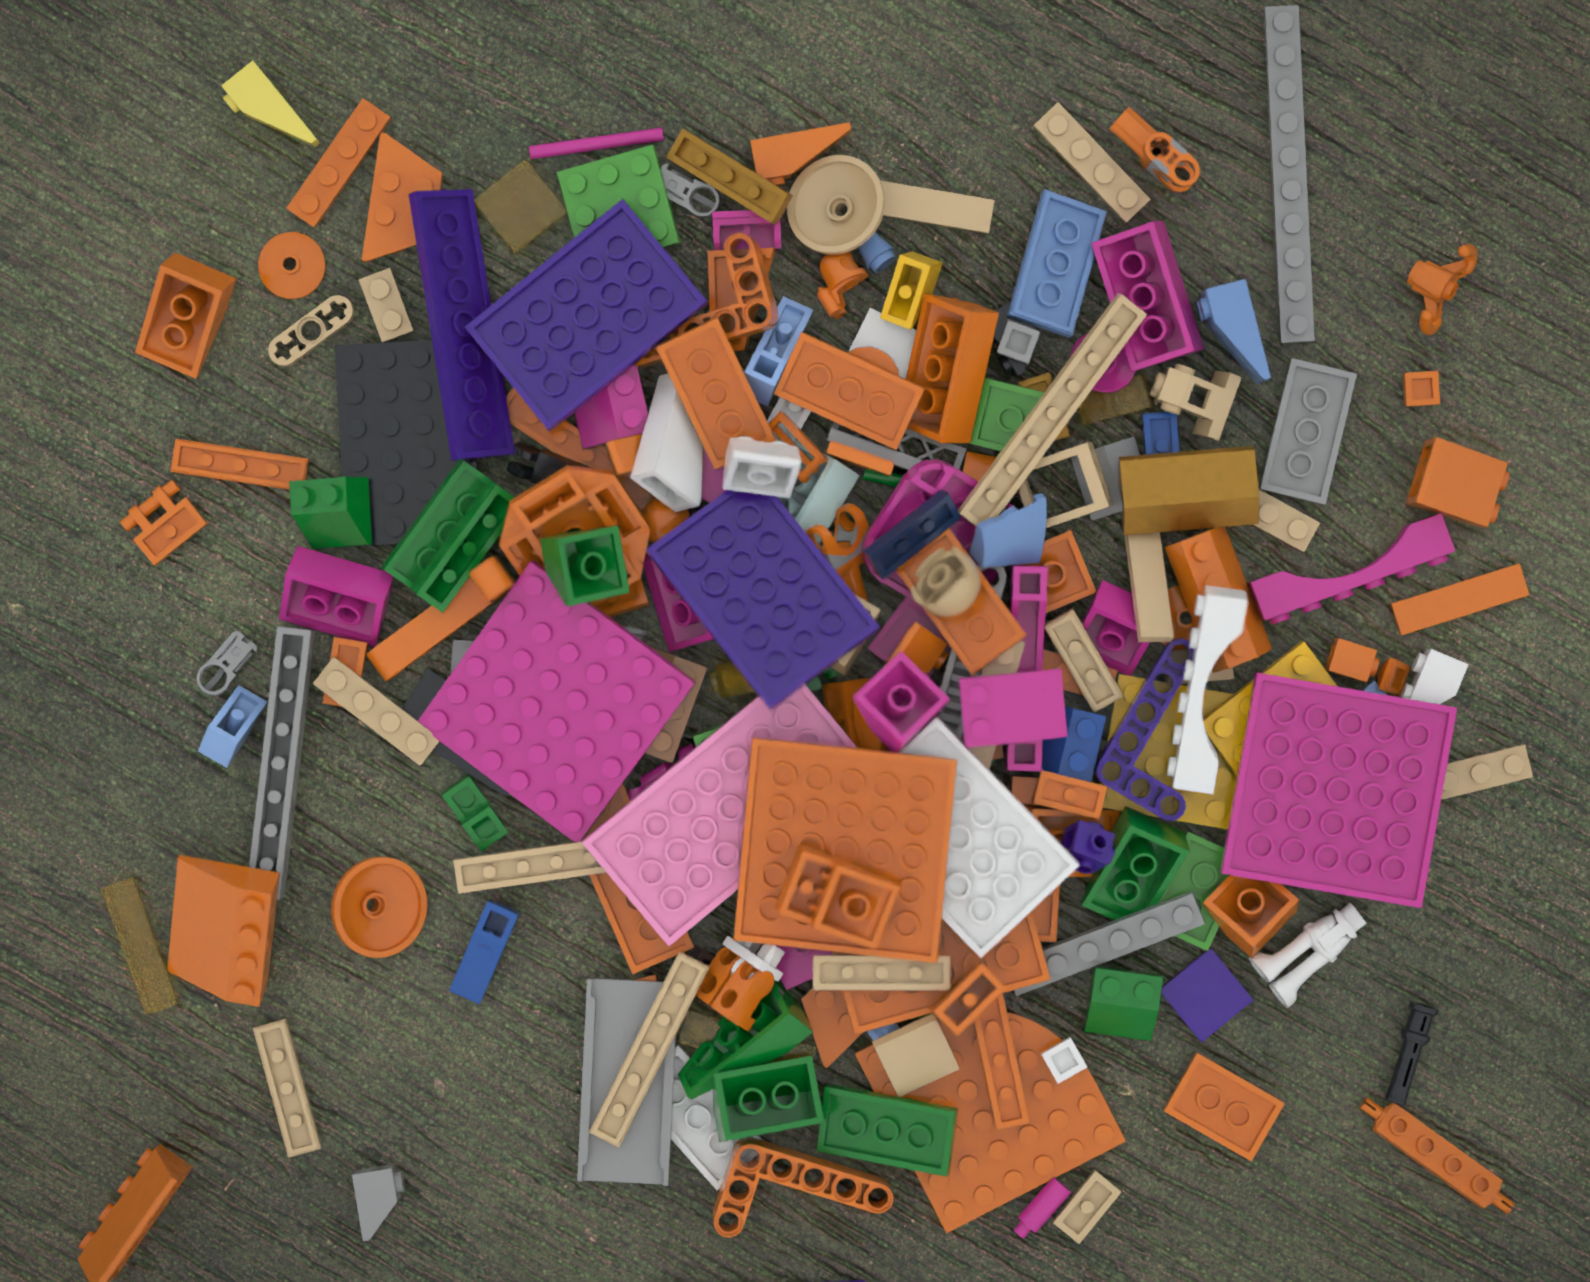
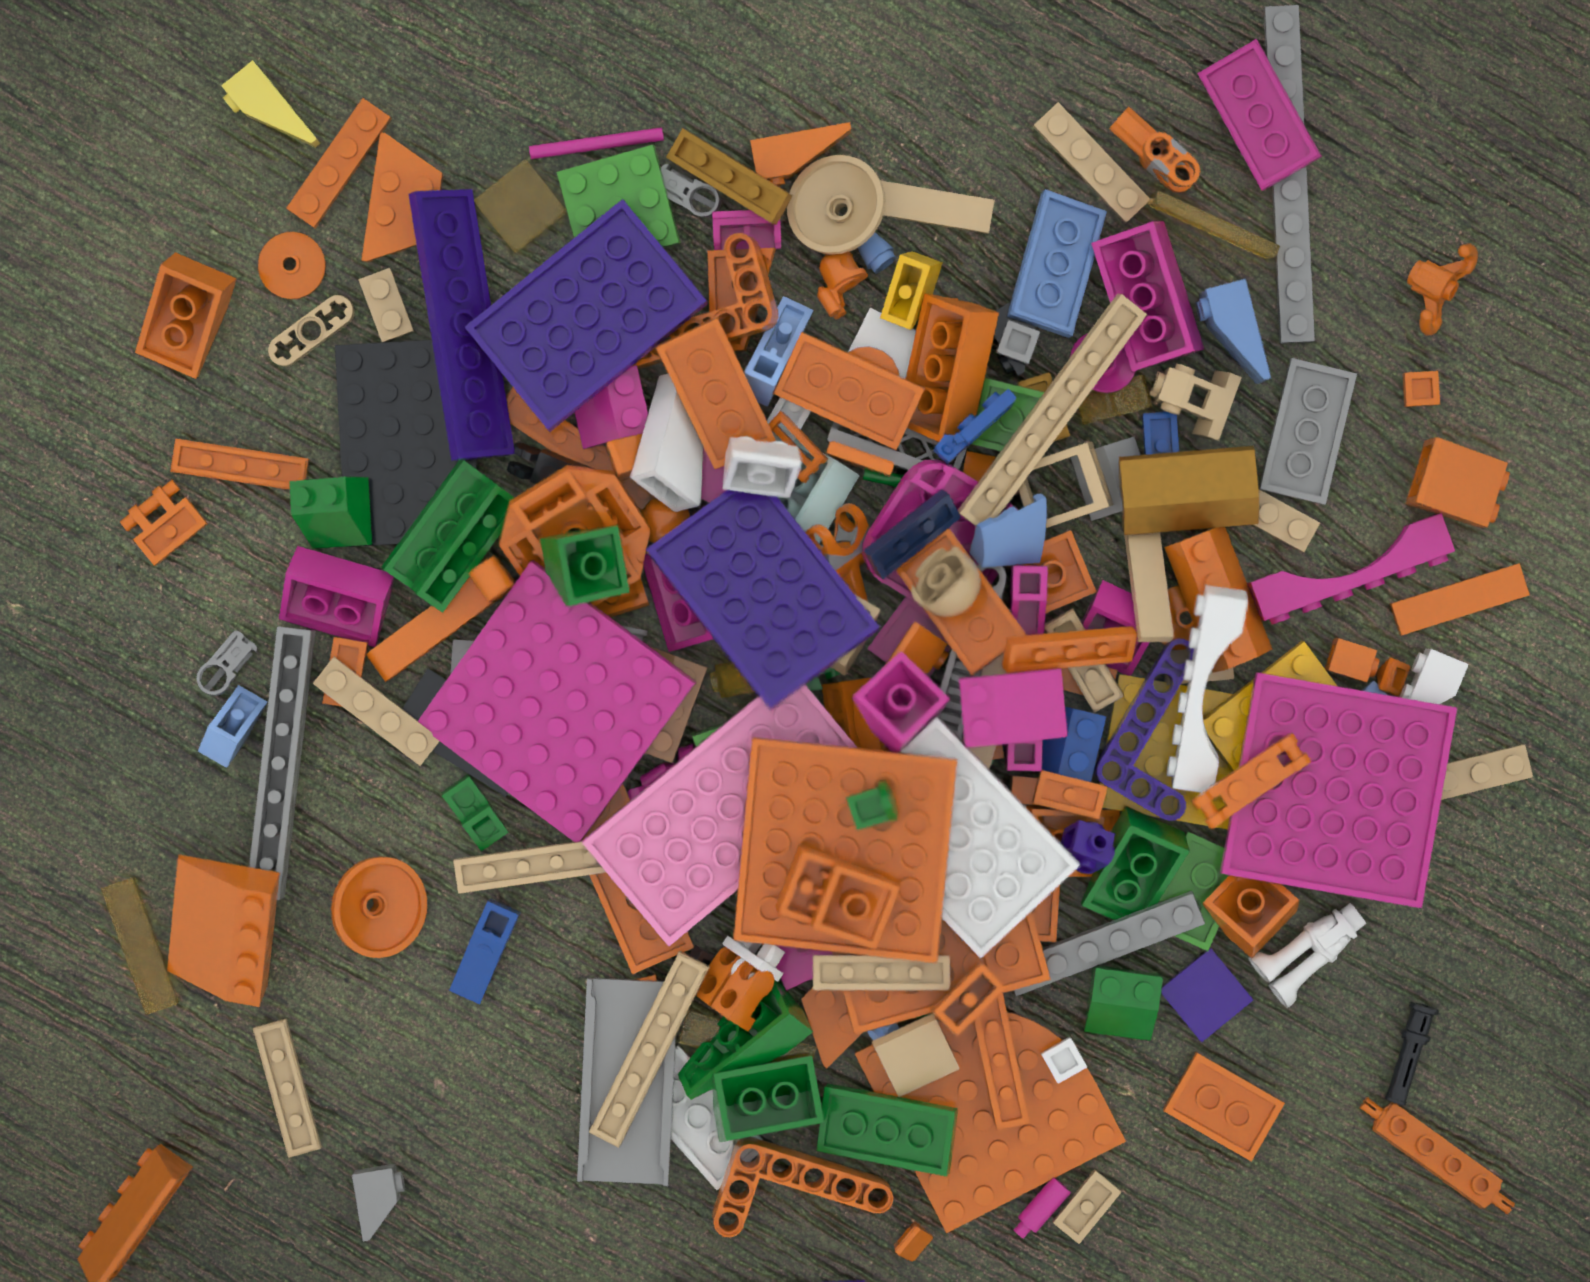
none -> green tile [846,781,899,830]
none -> orange slope [894,1221,933,1261]
none -> blue hinge [934,389,1016,465]
none -> orange plate [1002,626,1138,673]
none -> clear yellow tile [1148,191,1280,259]
none -> orange plate [1191,732,1312,829]
none -> dark pink tile [1197,39,1322,191]

